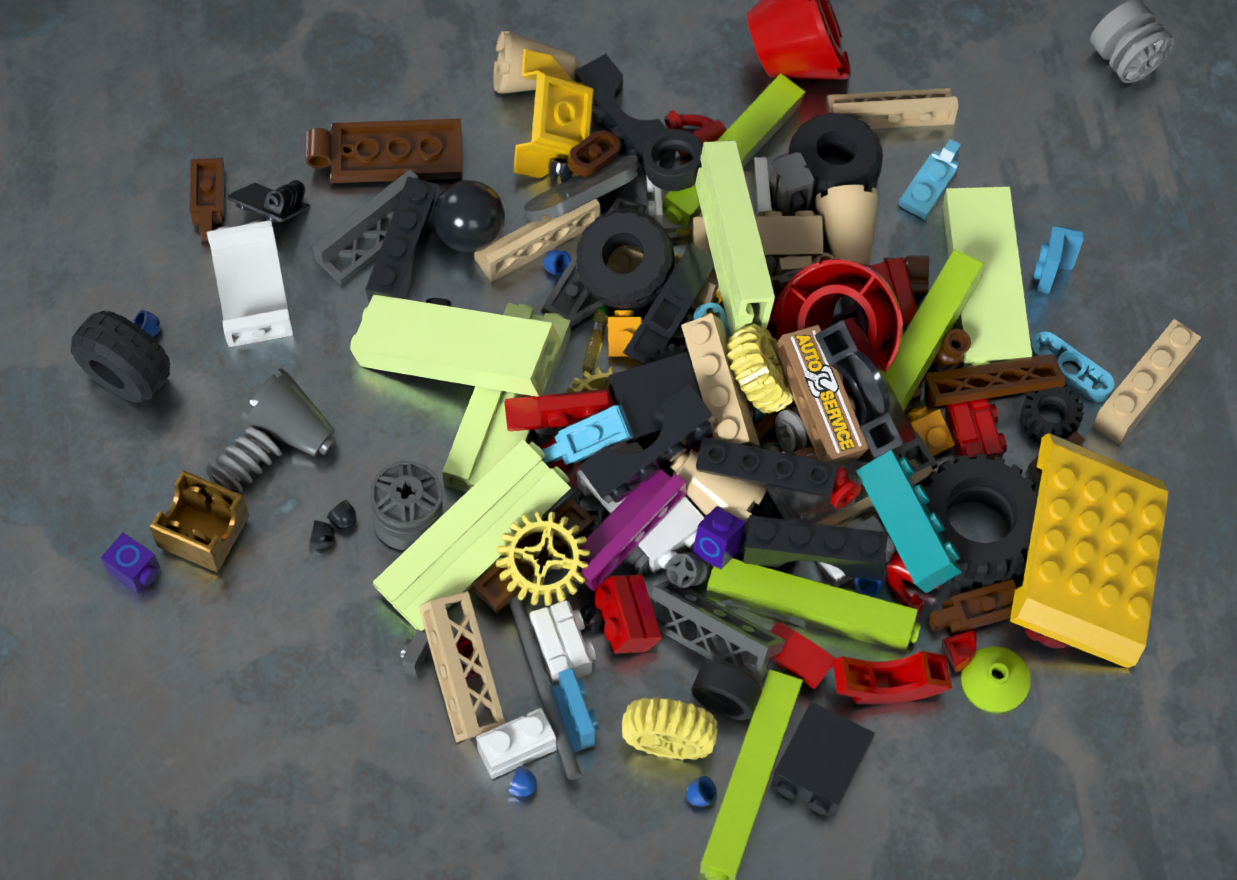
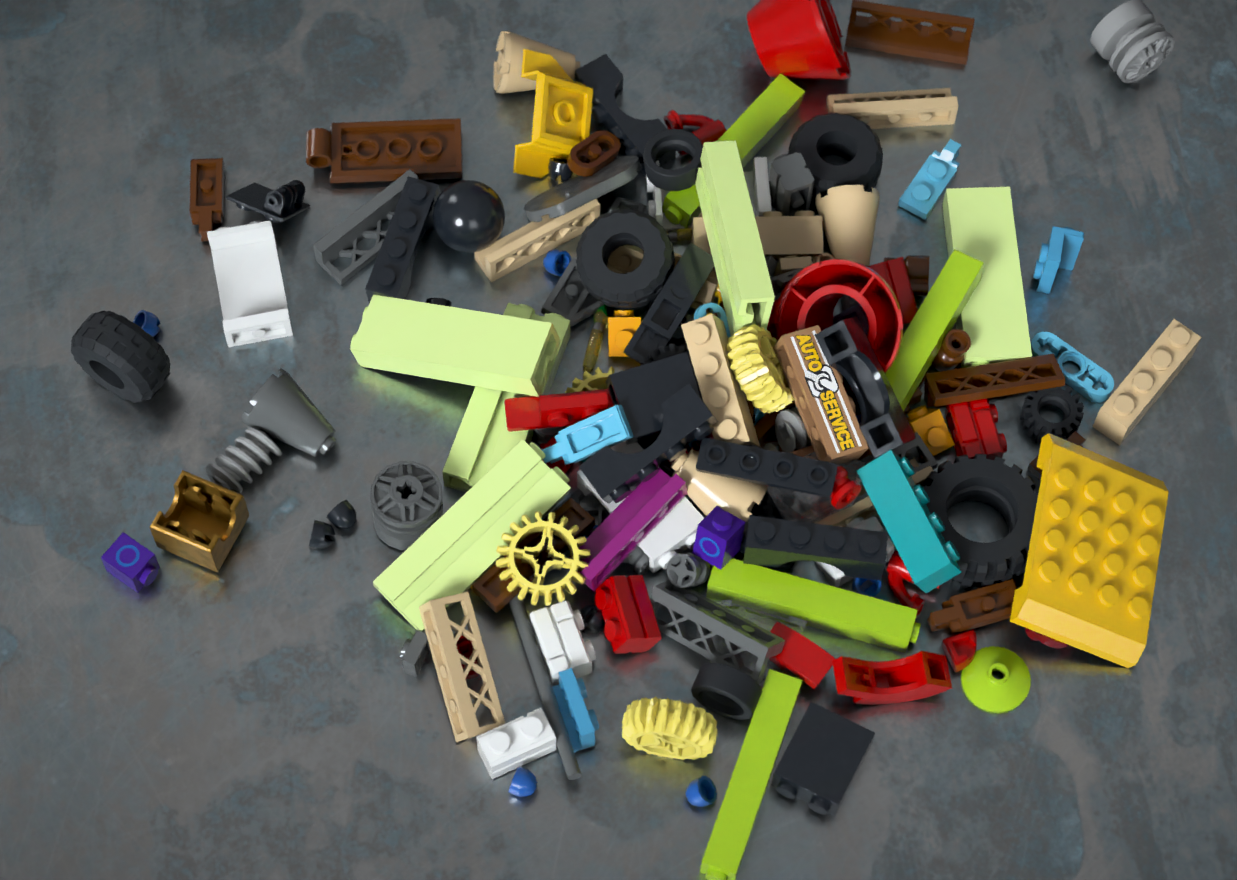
none -> reddish brown fence [845,0,975,65]

